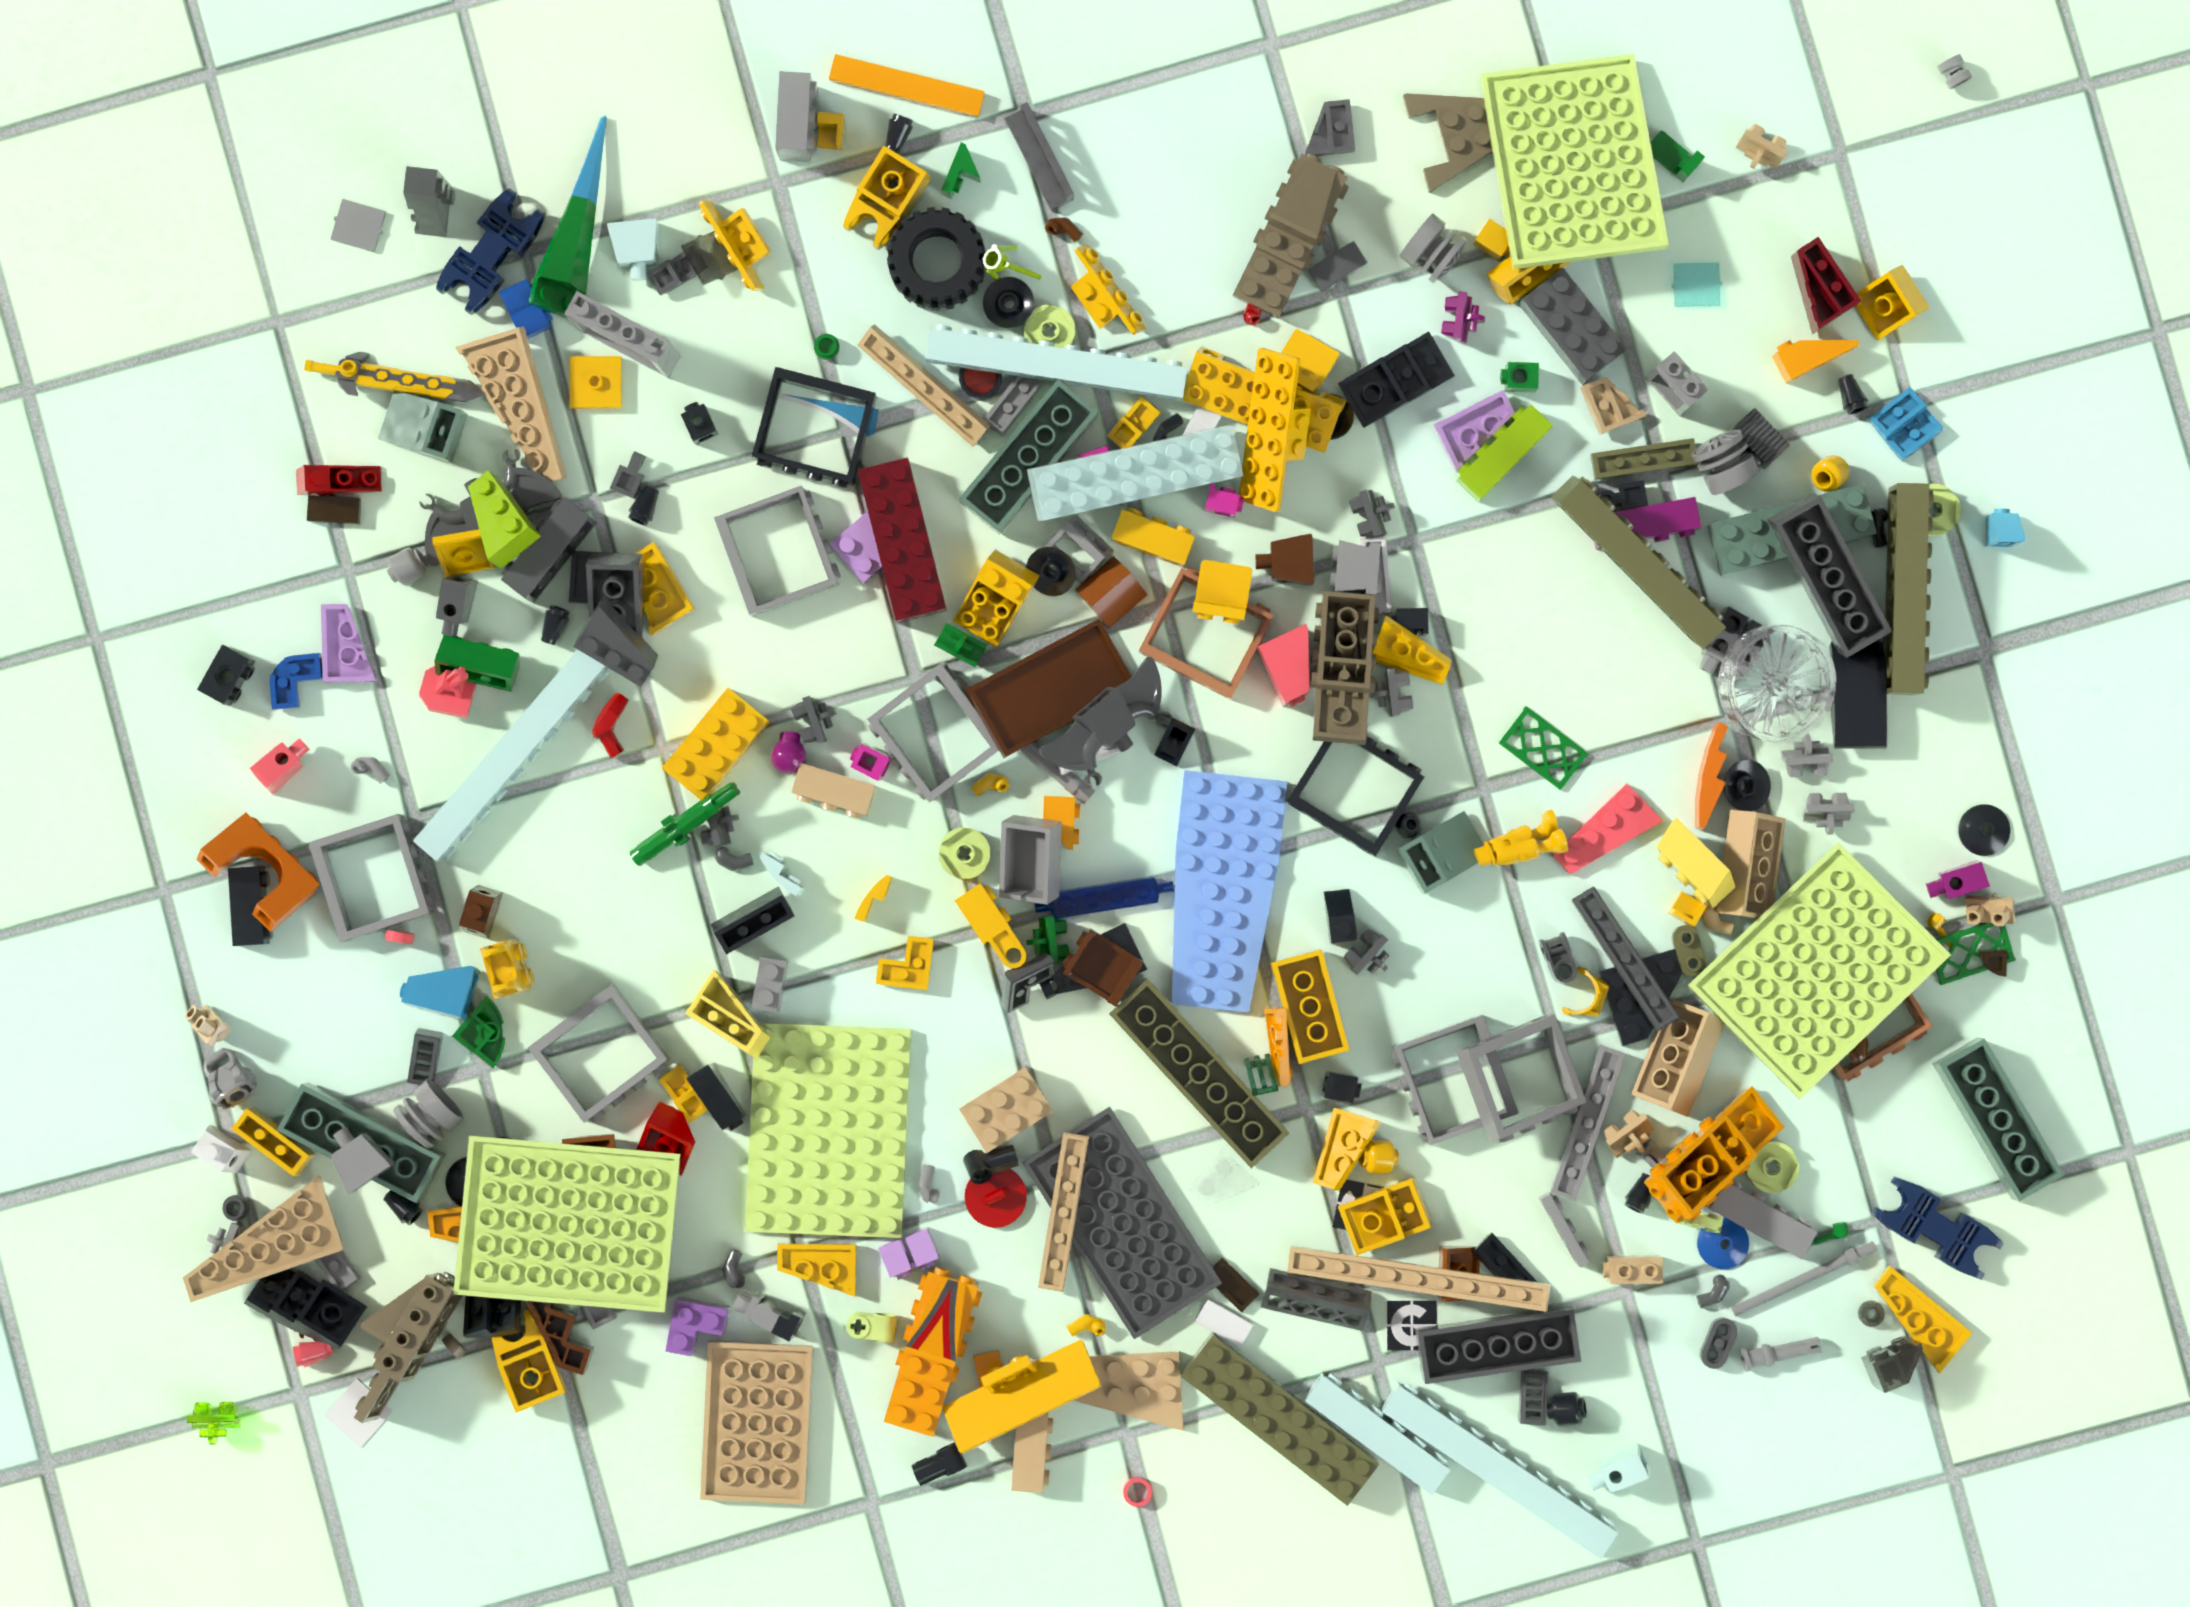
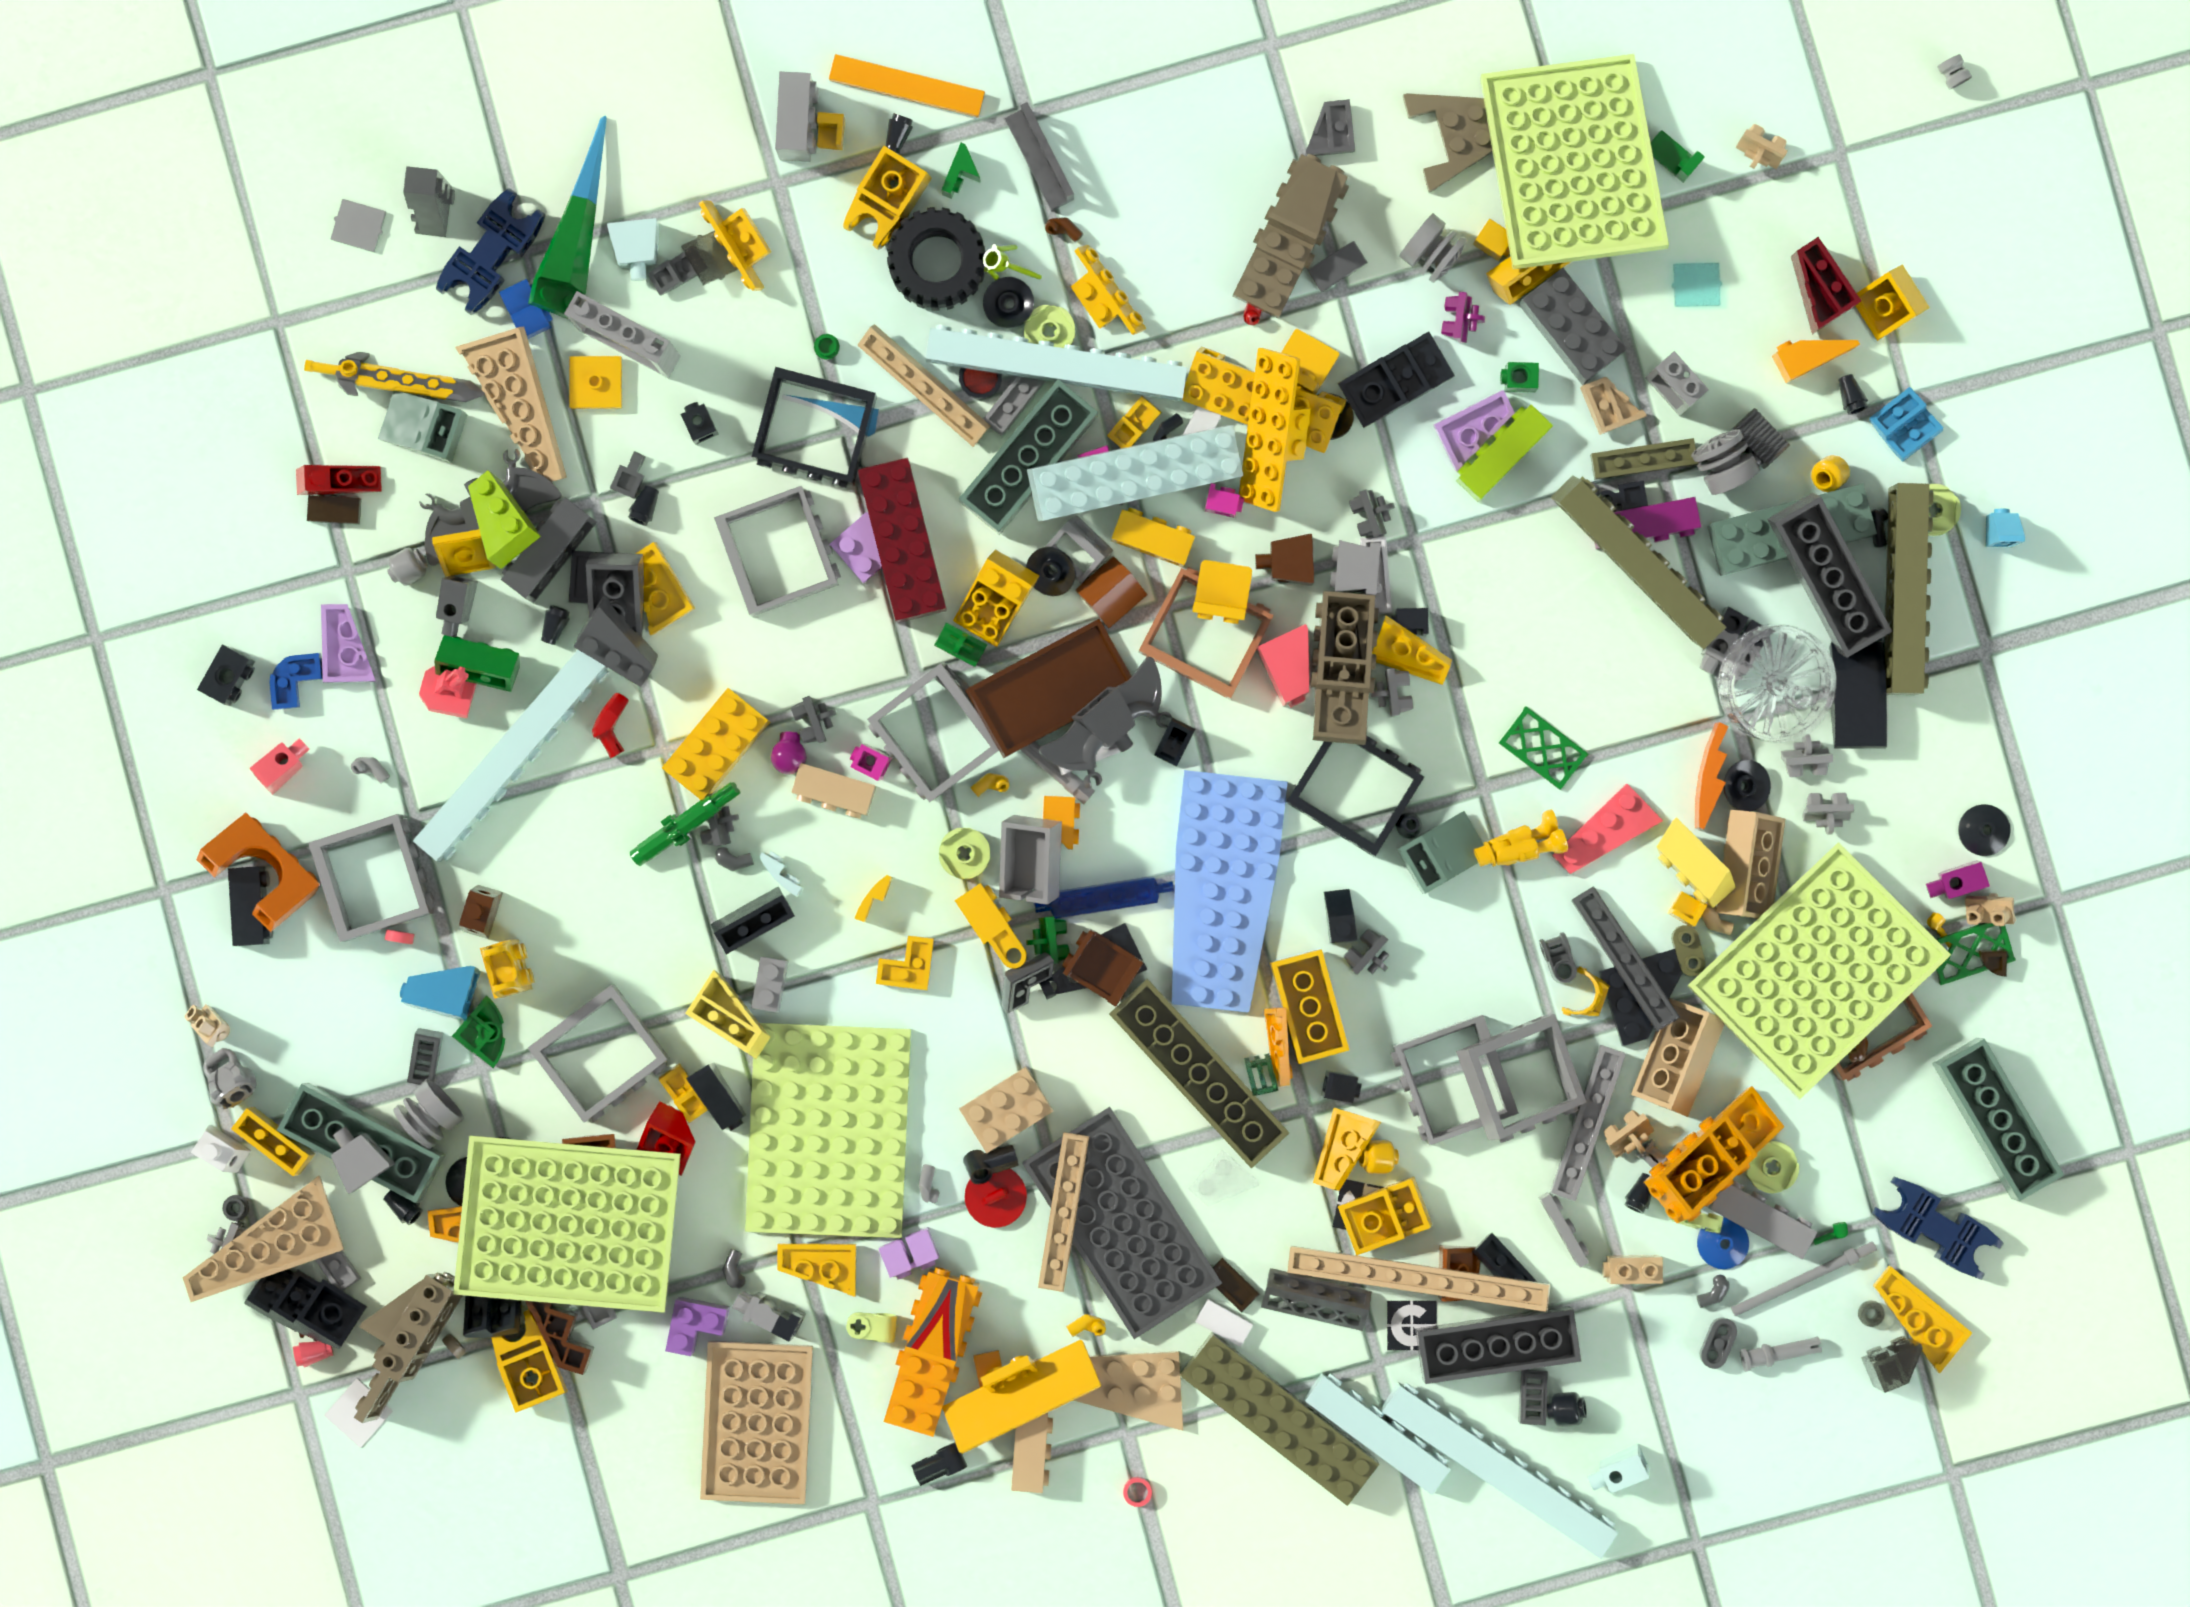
clear neon green hips [187,1402,241,1445] -> none

